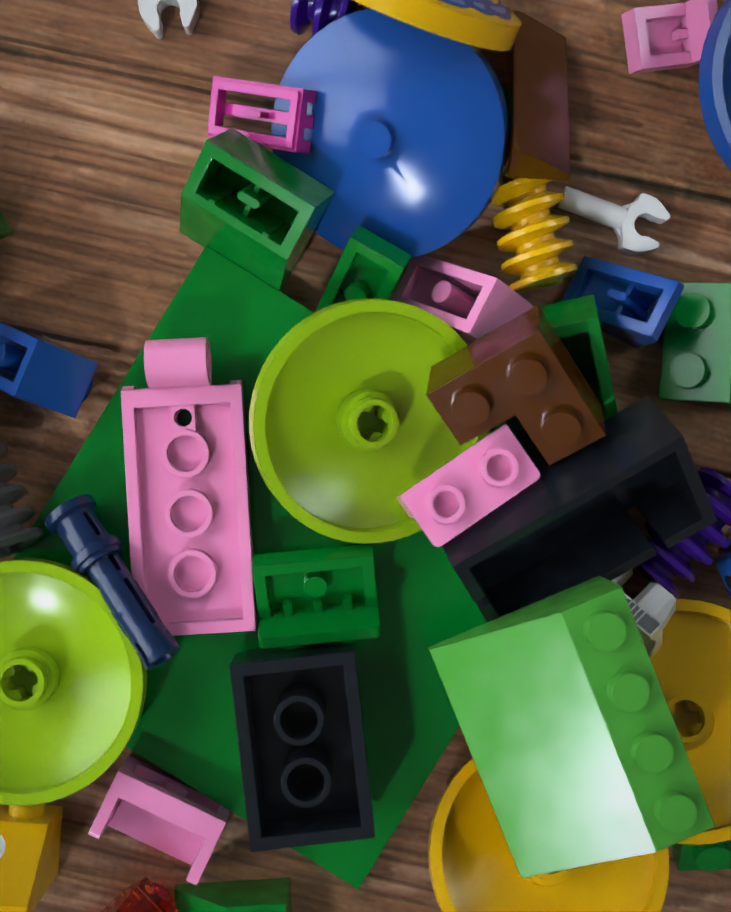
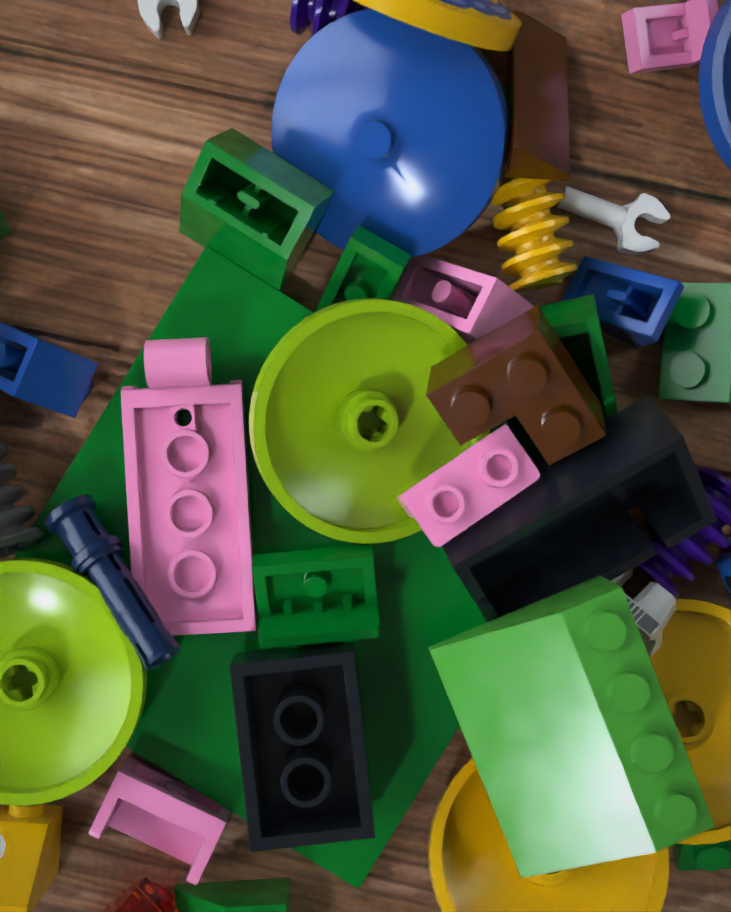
dark pink tile [207,76,317,154] -> none

